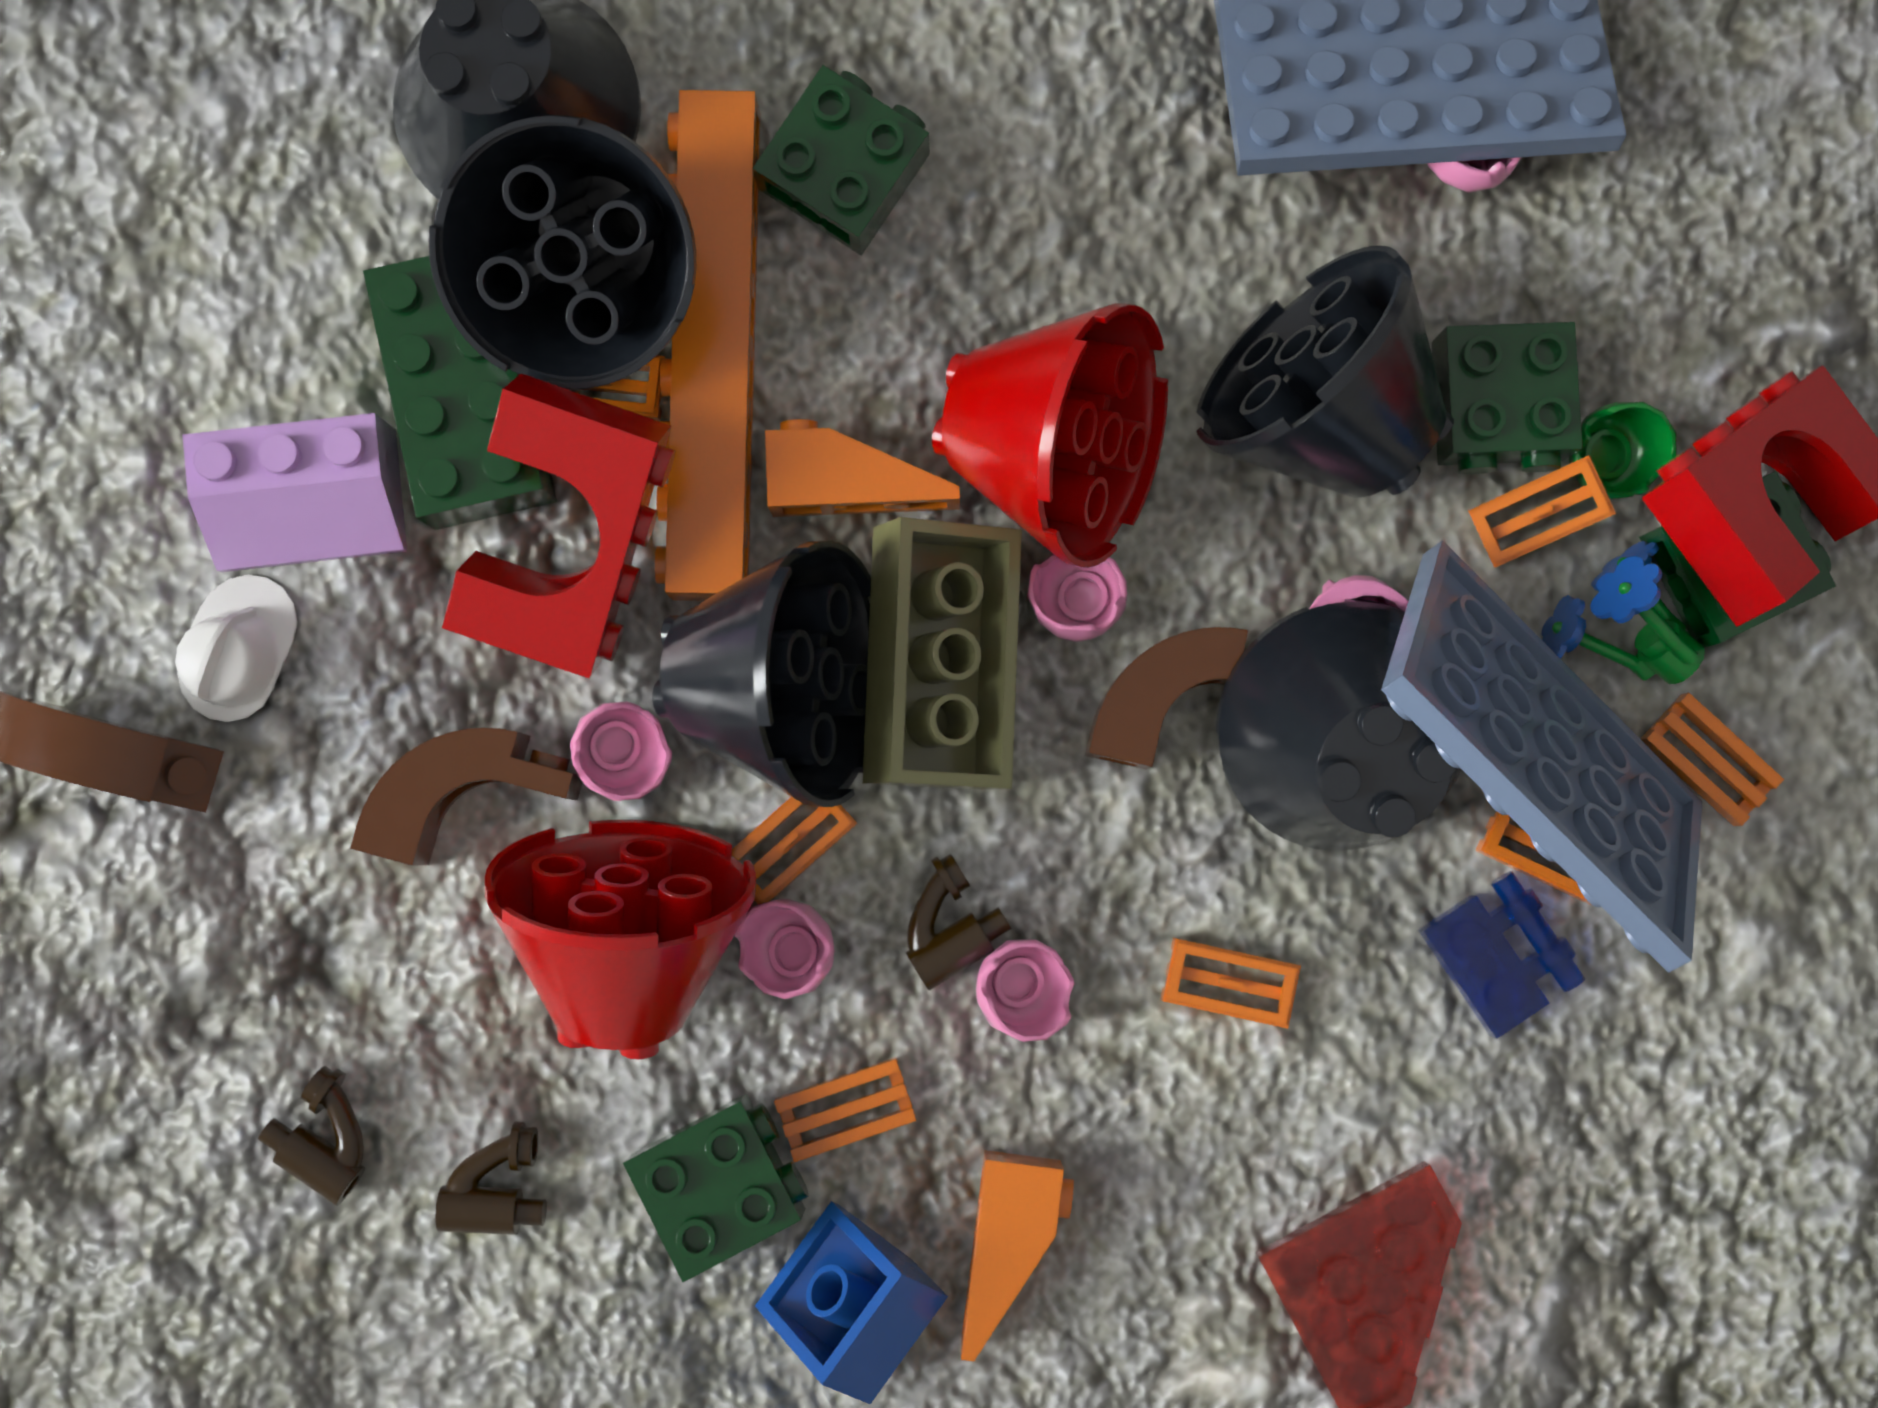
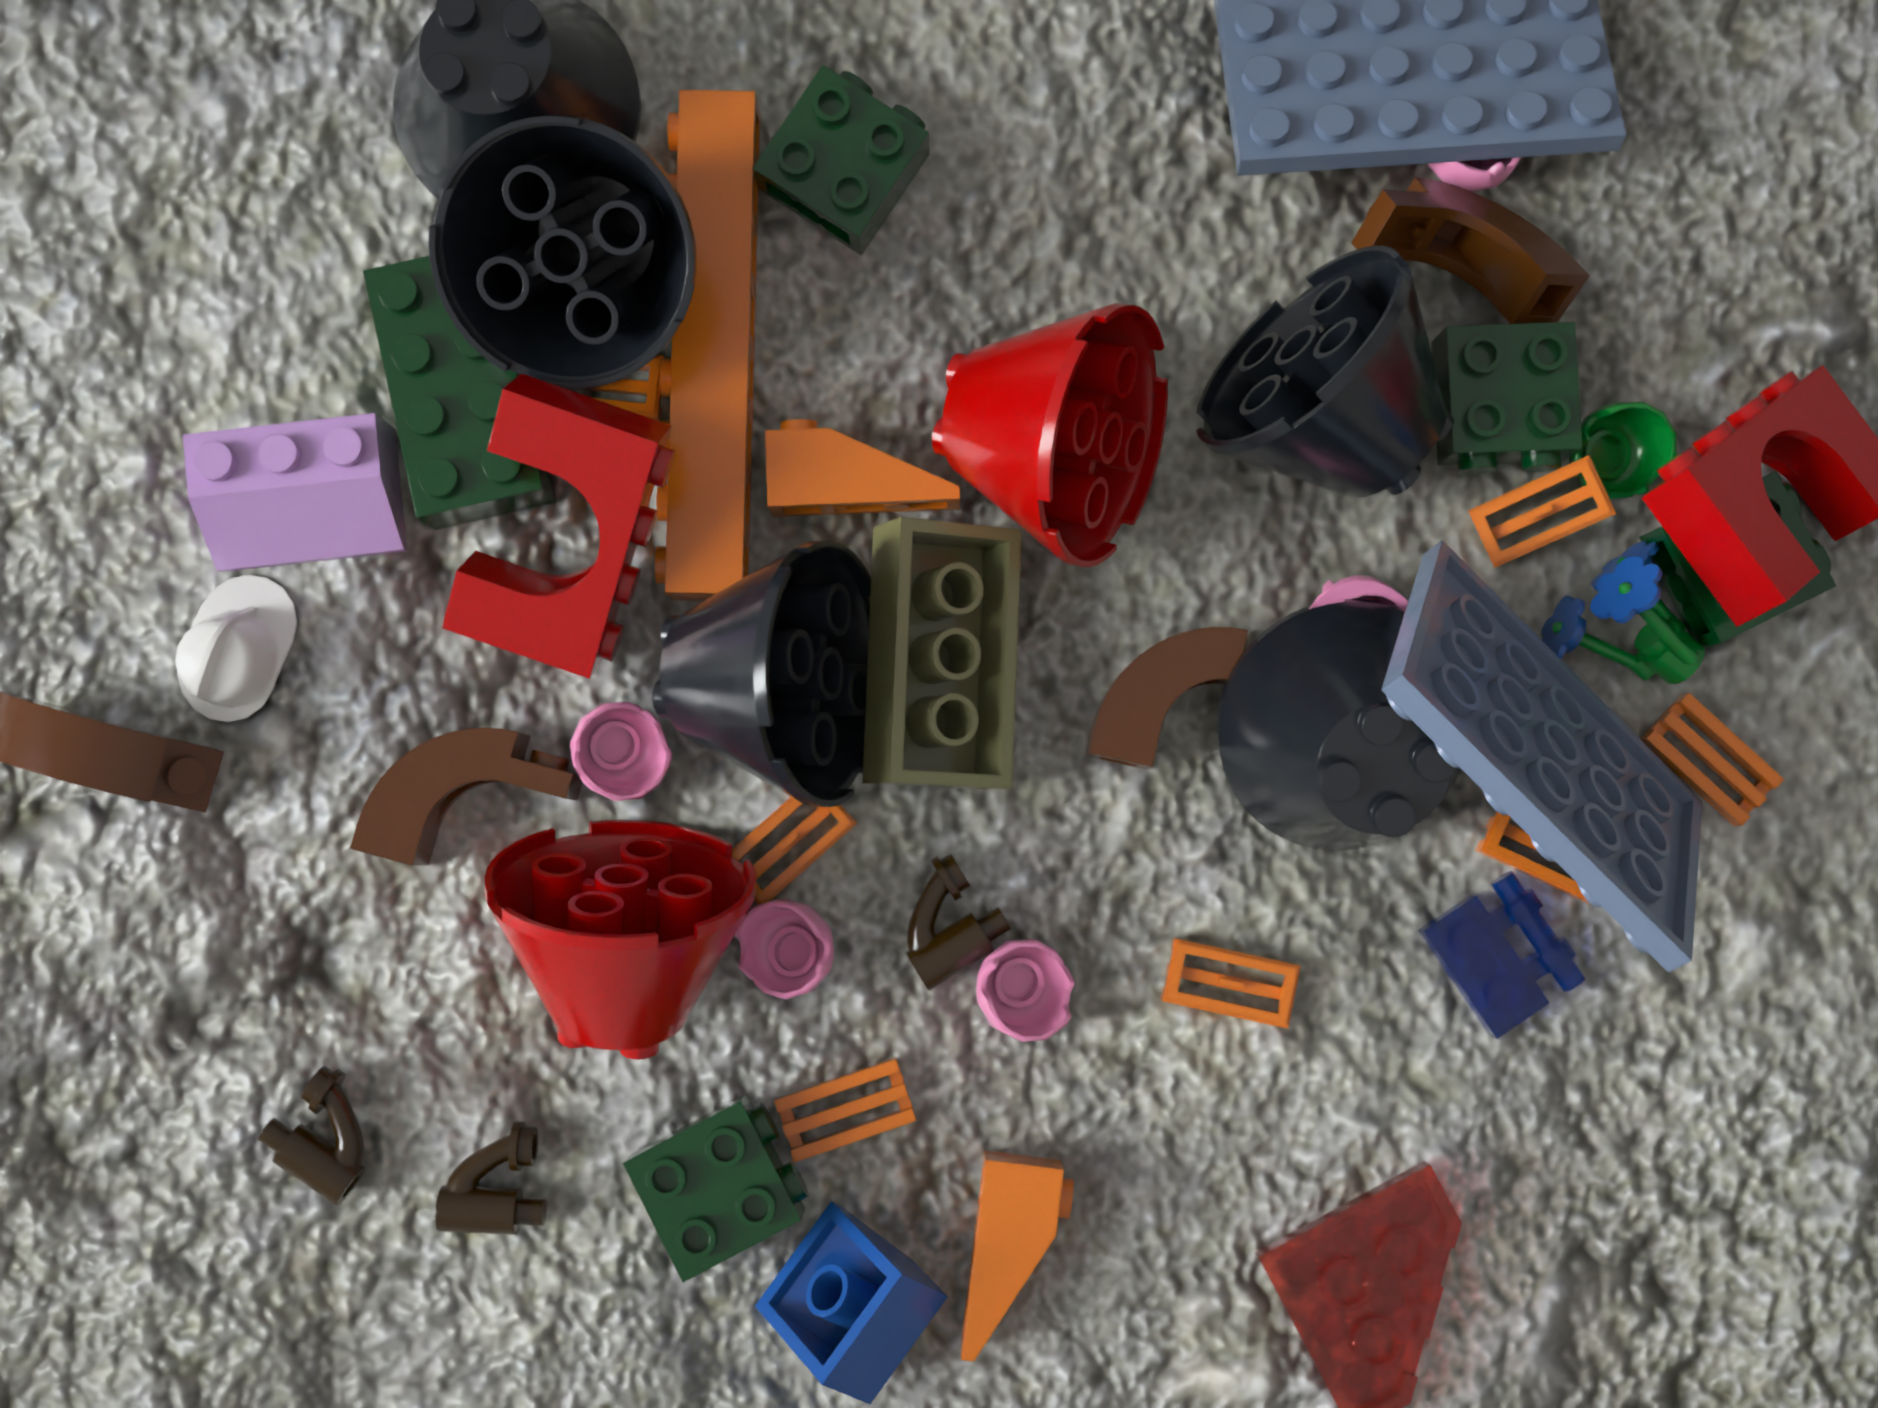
bright pink hair [1027,554,1127,642] -> none
none -> reddish brown arch [1351,177,1590,324]

